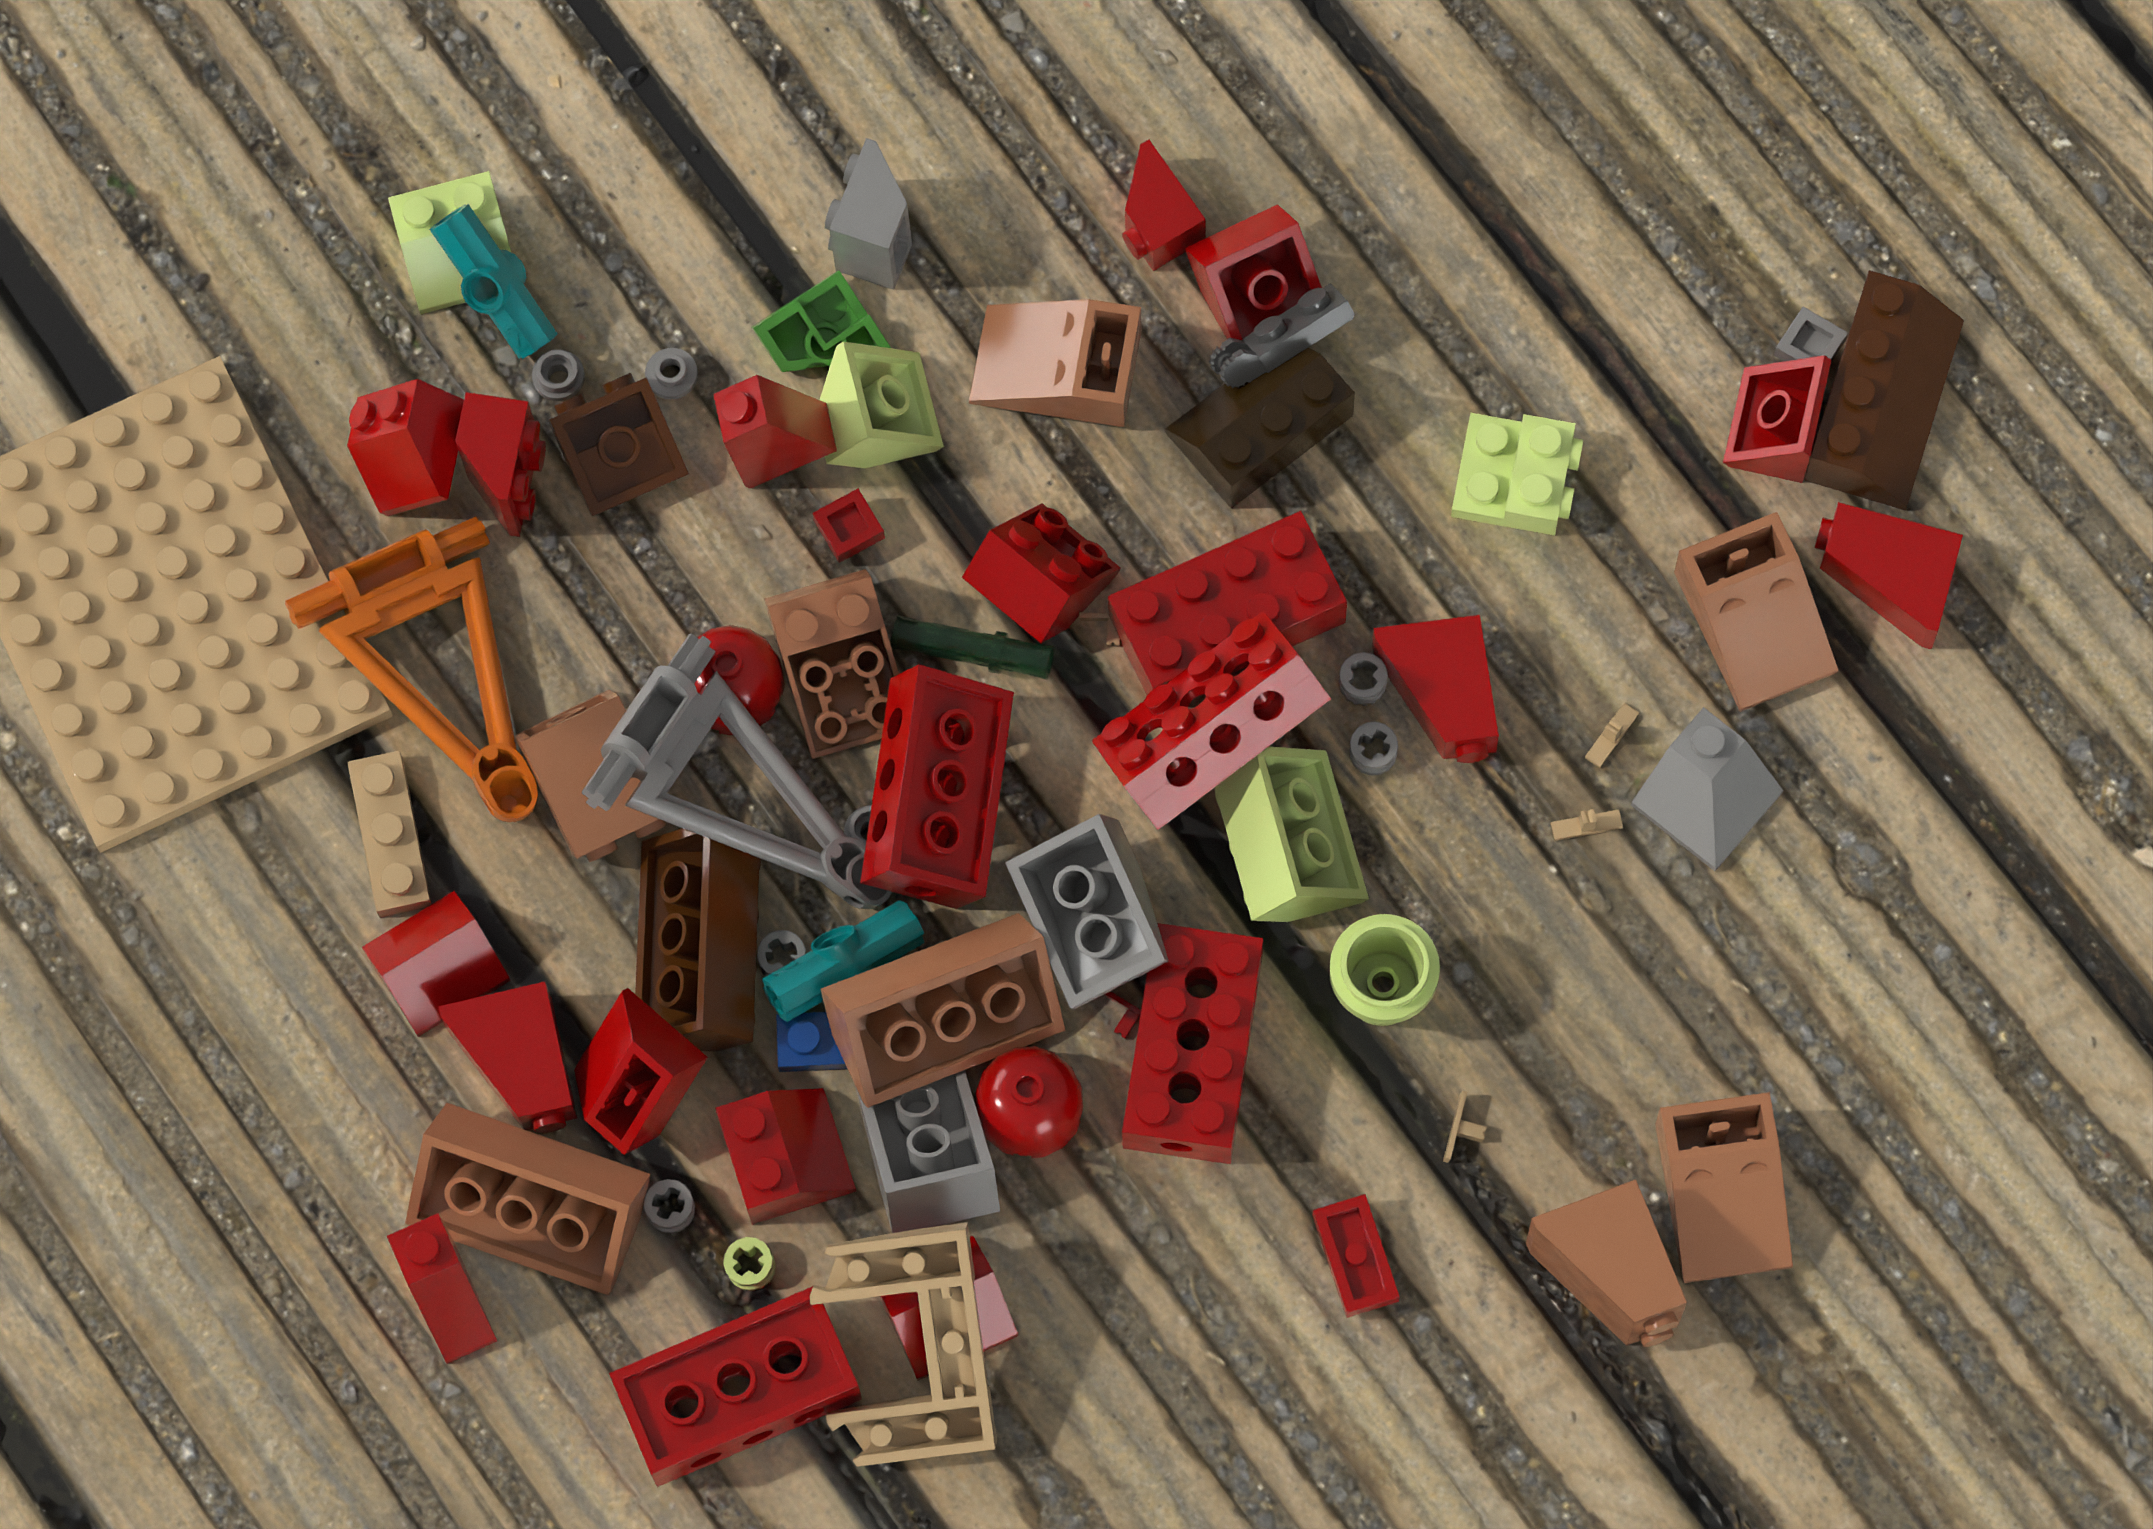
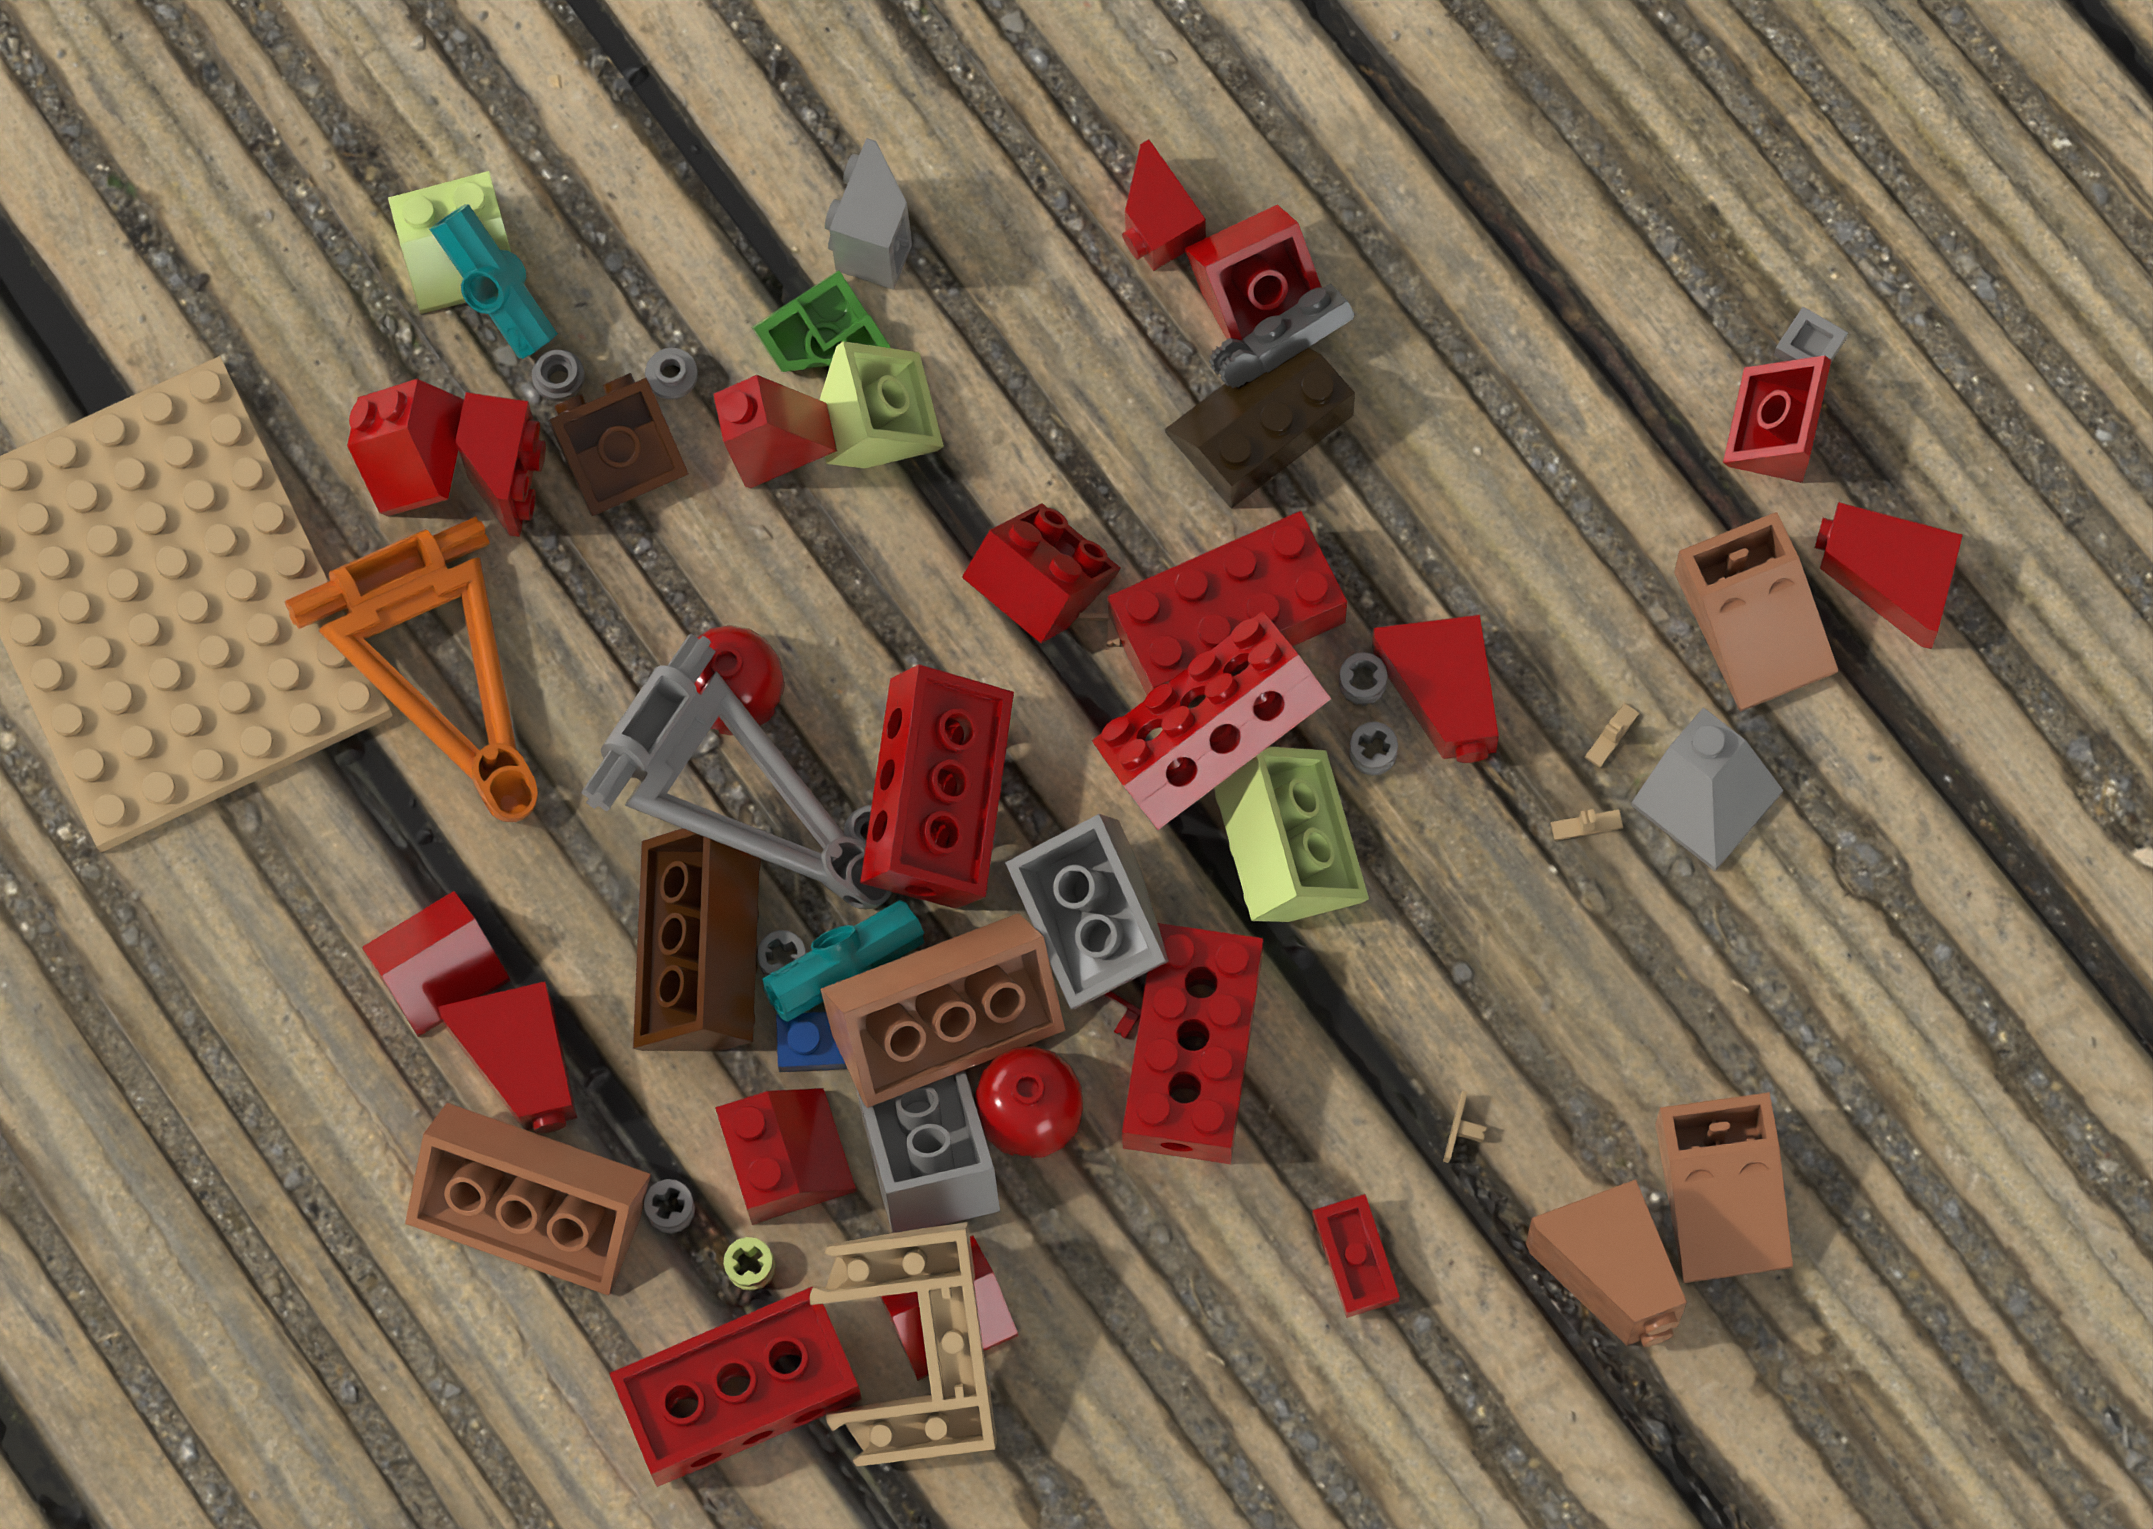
tan plate [347,750,432,918] -> none
red slope [387,1213,497,1364] -> none
nougat slope [514,689,667,862] -> none
red slope [574,988,708,1155] -> none
nougat slope [764,569,899,759] -> none
red plate [812,488,885,563] -> none
clear green pin [891,615,1054,680] -> none
nougat slope [969,299,1142,427] -> none
yellowish green piece [1329,914,1440,1026] -> none
yellowish green plate [1451,413,1583,536] -> none
reddish brown slope [1804,270,1964,511] -> none

